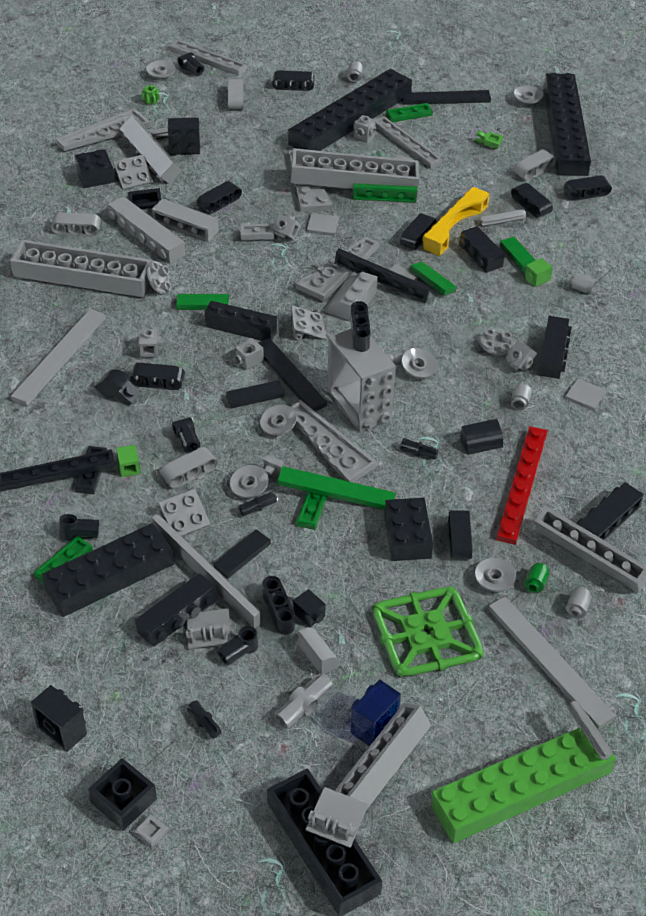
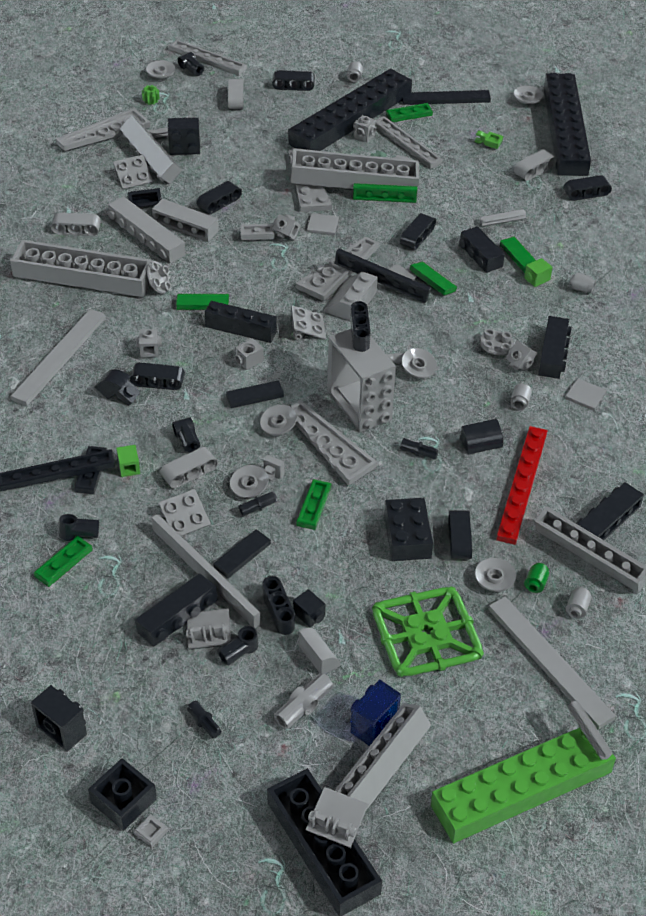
black brick [42,523,174,617] -> none
black brick [75,149,115,188] -> none
black tile [258,338,327,411] -> none
green tile [277,466,396,510] -> none
yellow arch [422,187,490,256] -> none
black beam [511,183,553,218] -> none

